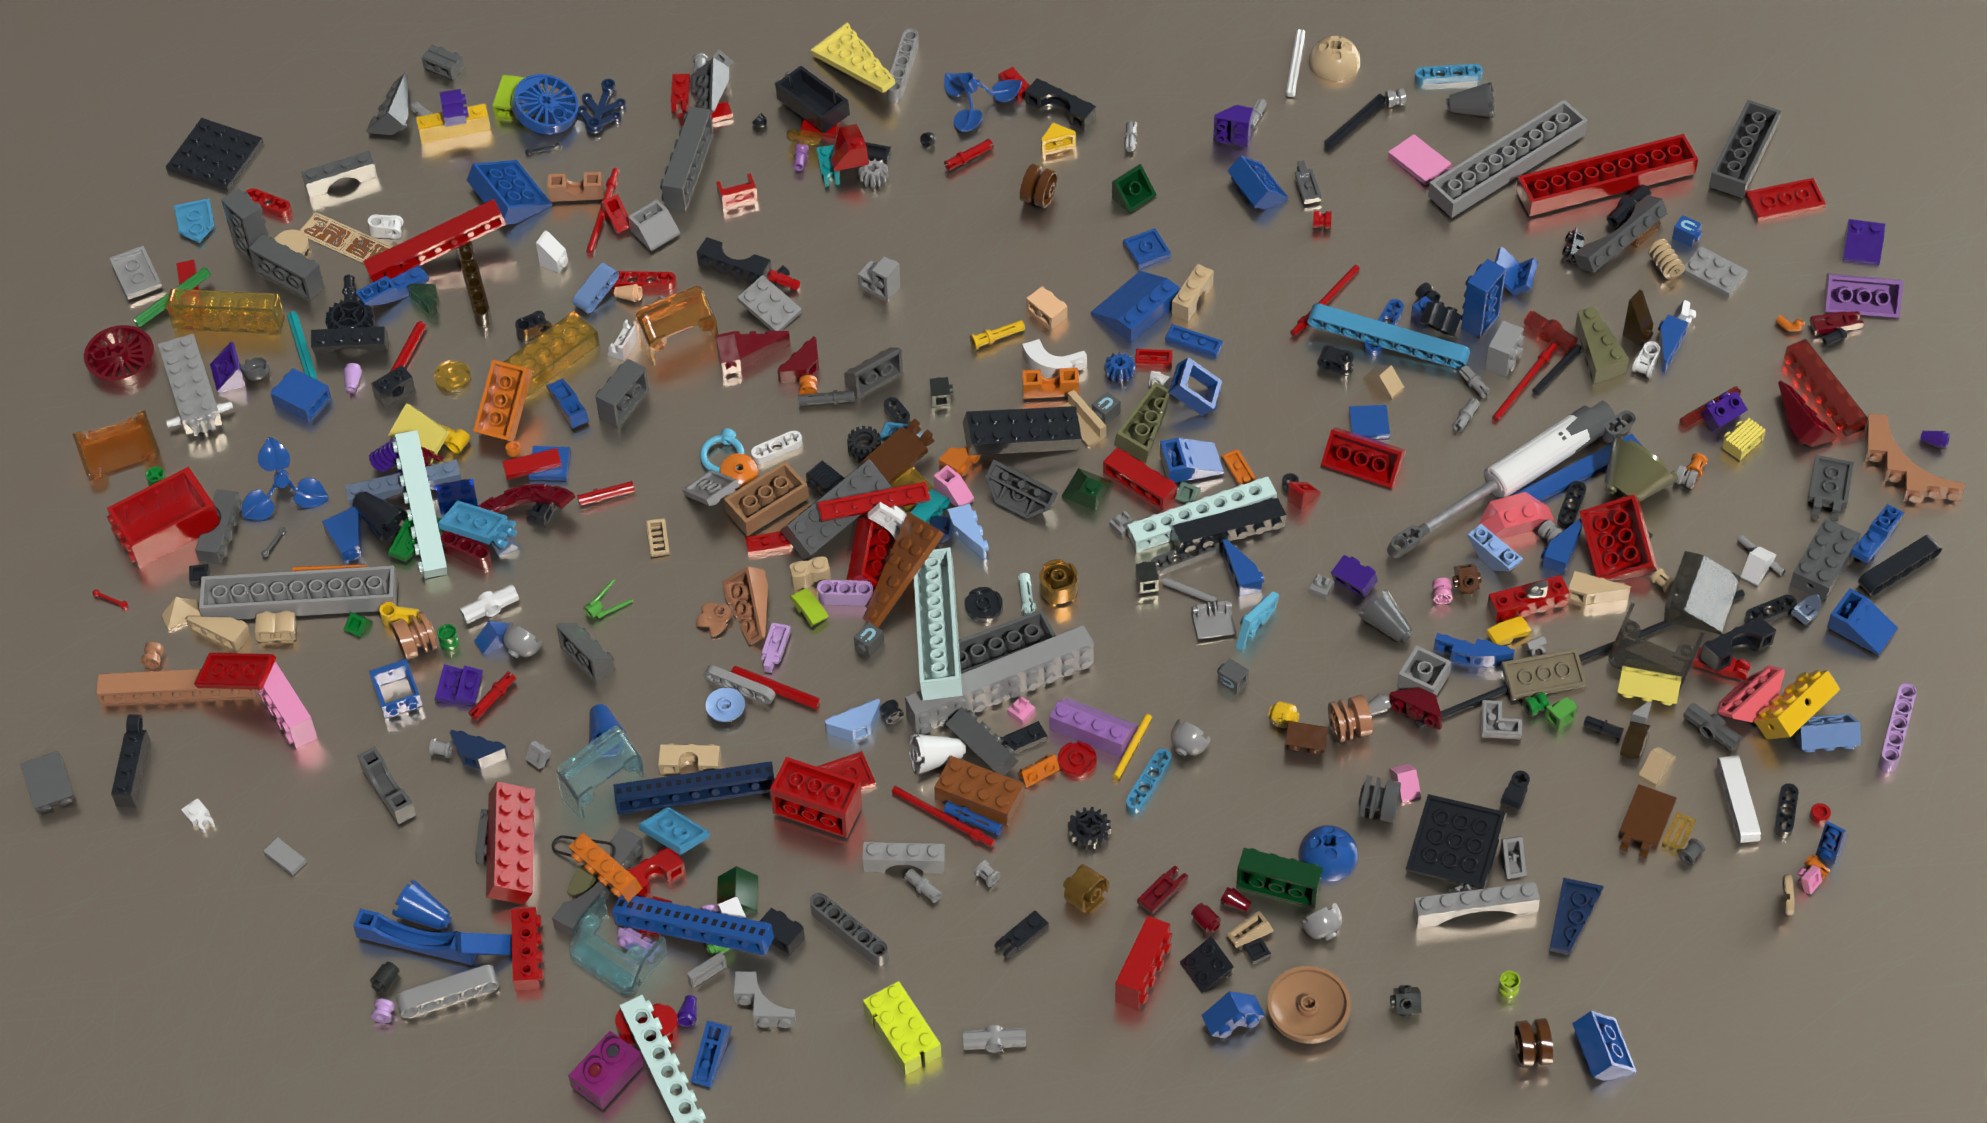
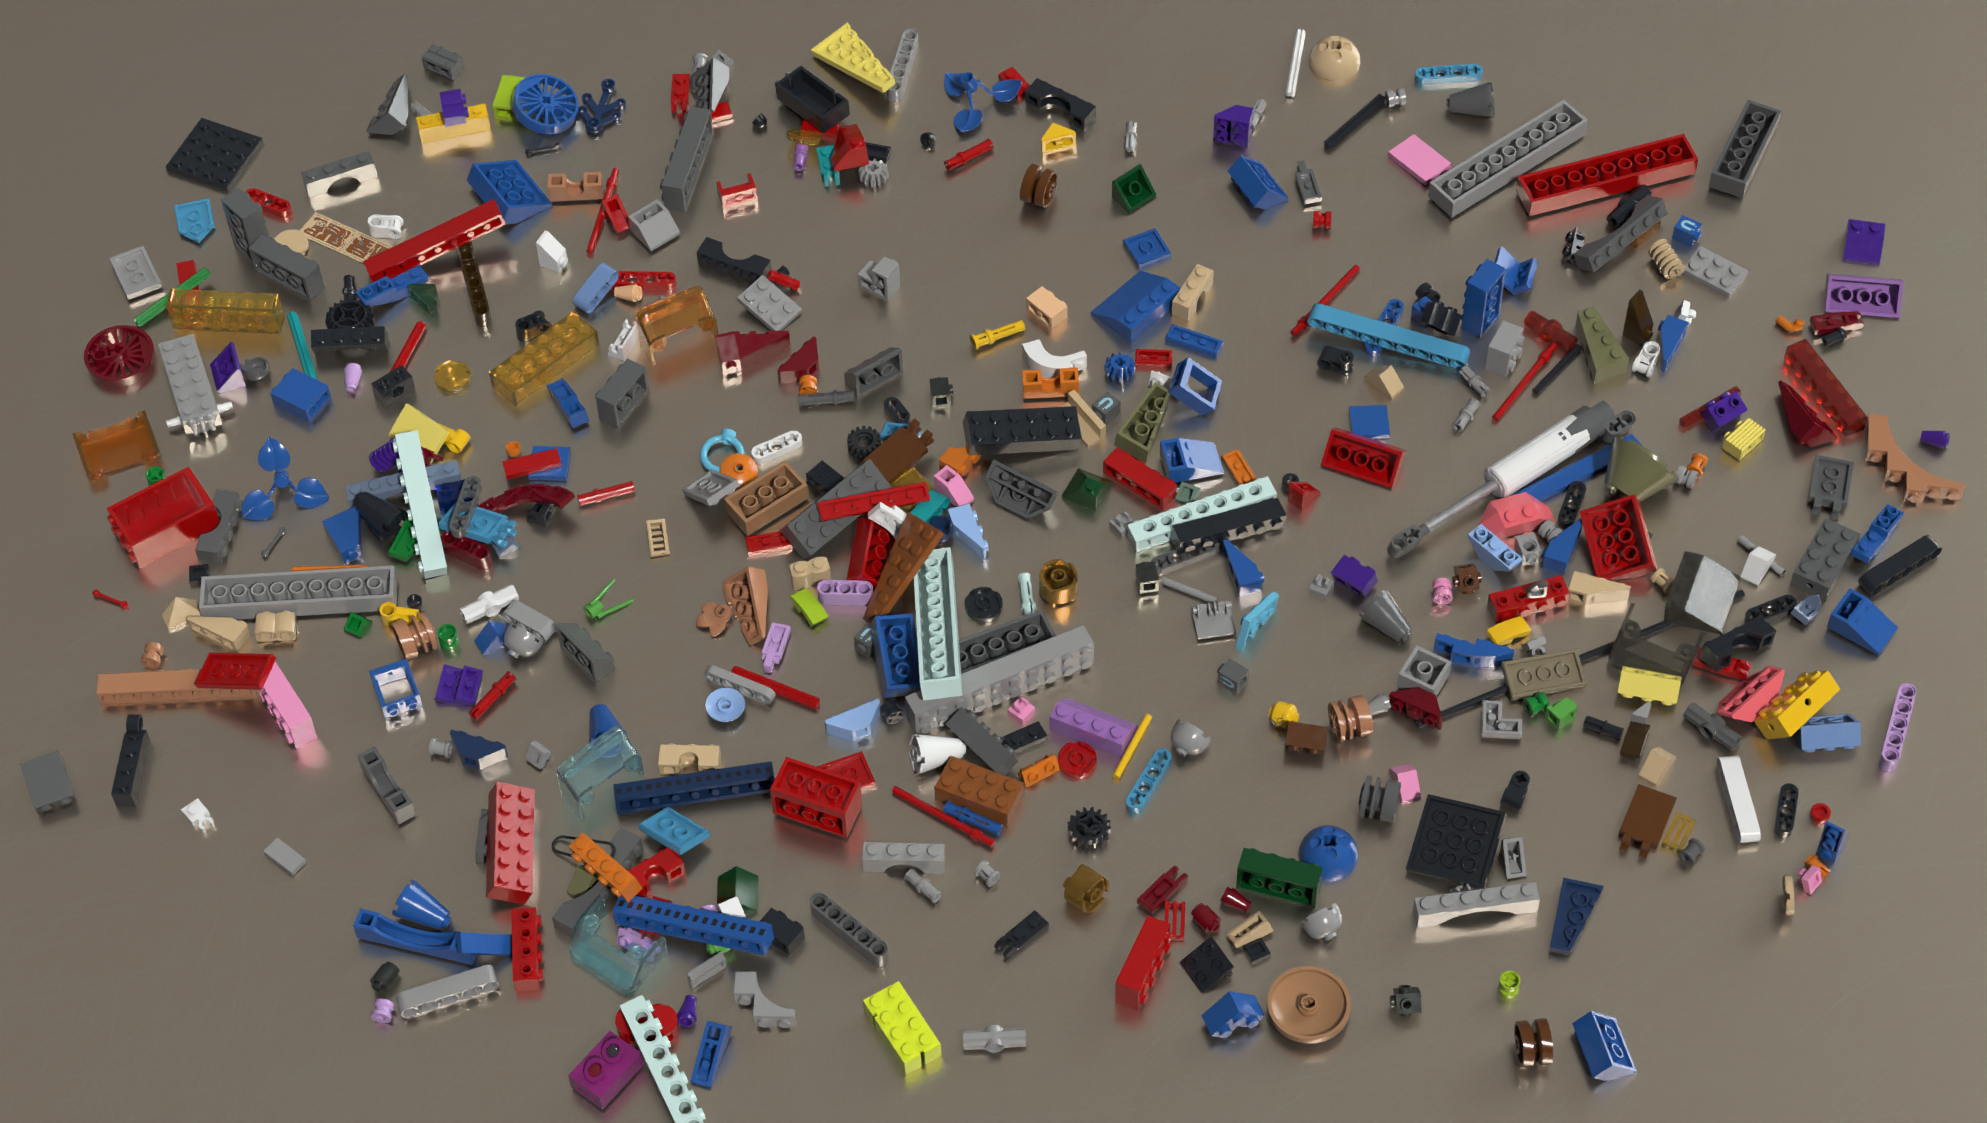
orange brick [473,359,533,442] -> none
red tile [1745,178,1826,222] -> none
none -> black hinge [407,594,422,609]
none -> dark grey beam [449,476,482,538]
none -> light grey beam [501,600,557,643]
none -> blue brick [870,614,921,698]
none -> red tile [1164,901,1186,941]
none -> light grey brick [1514,533,1541,566]

